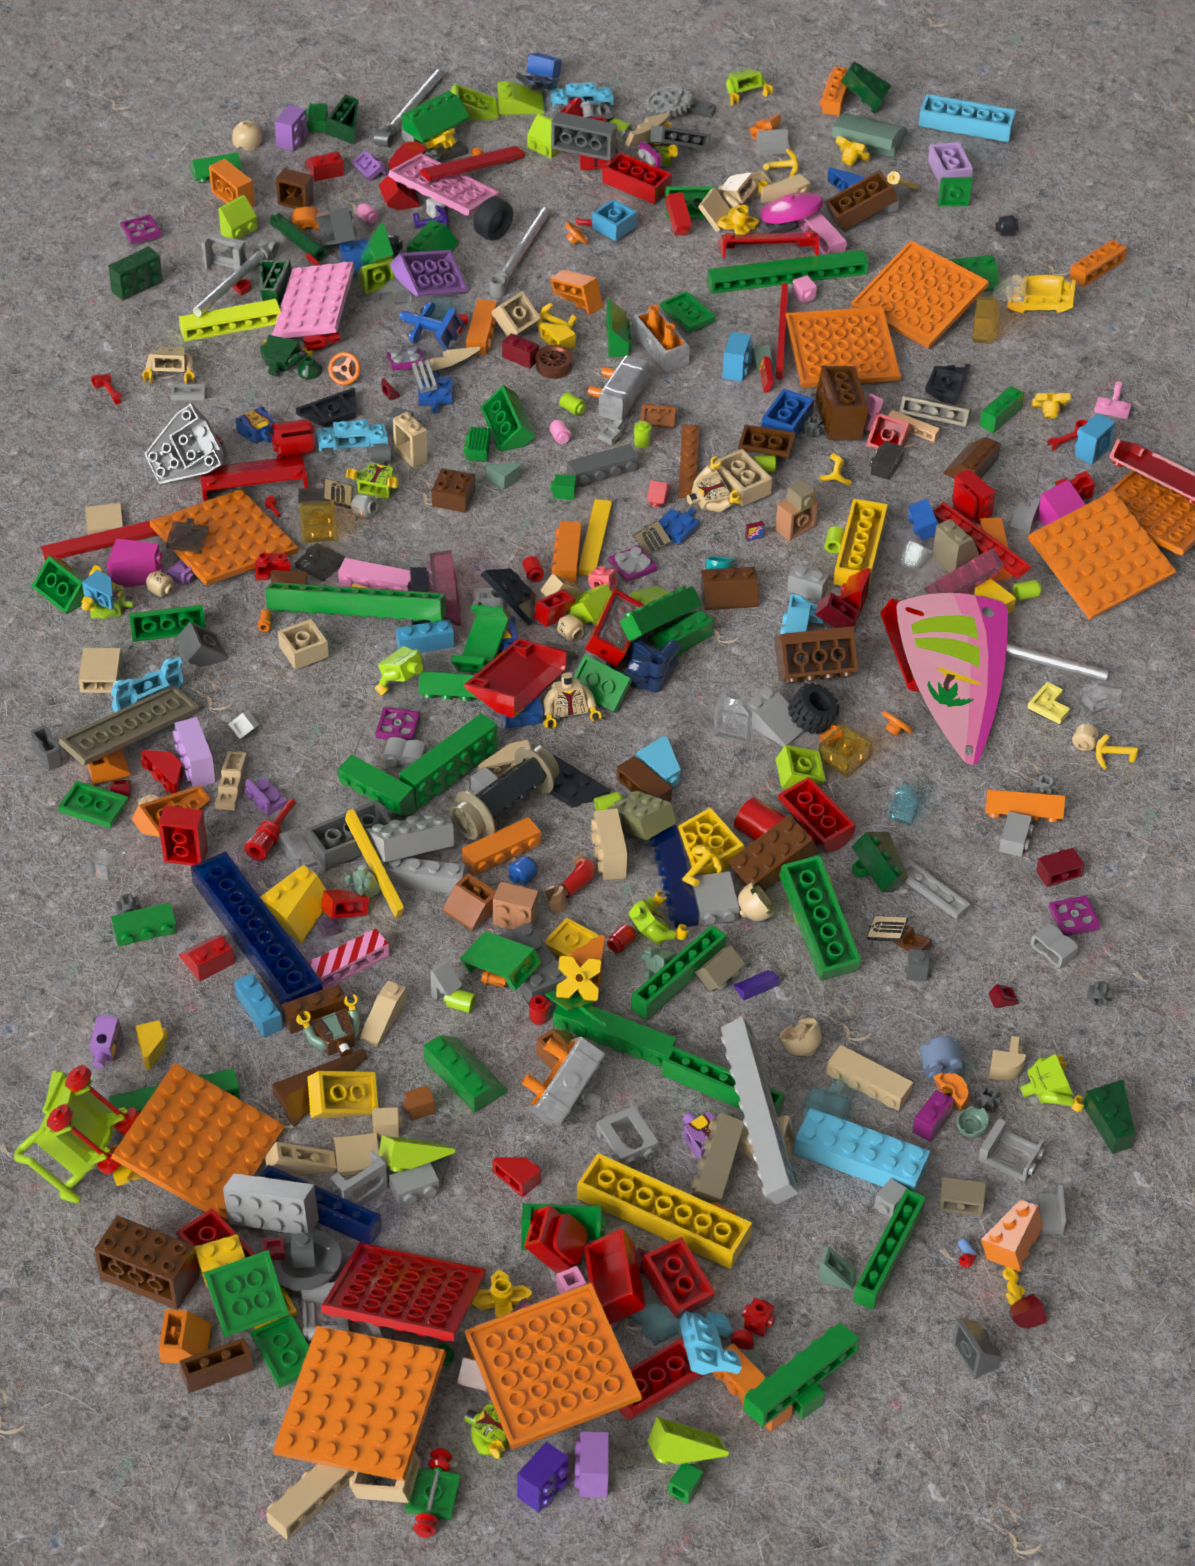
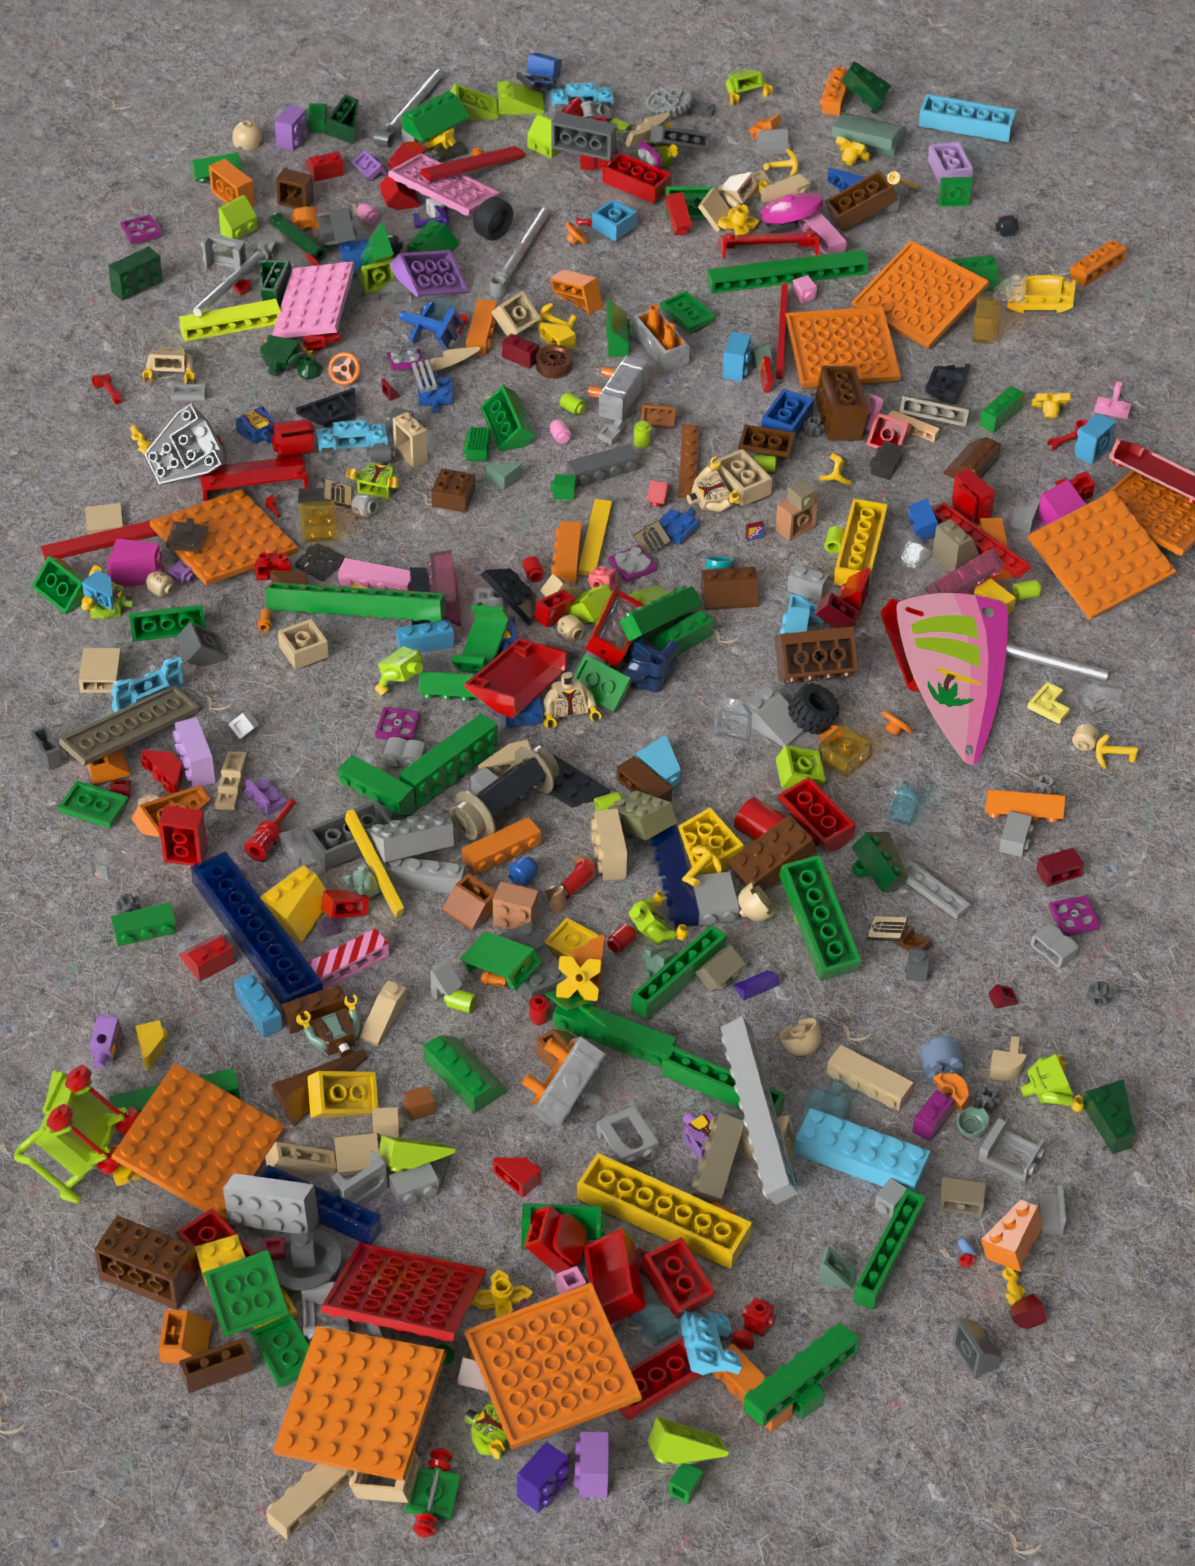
none -> yellow animal [130,425,153,454]

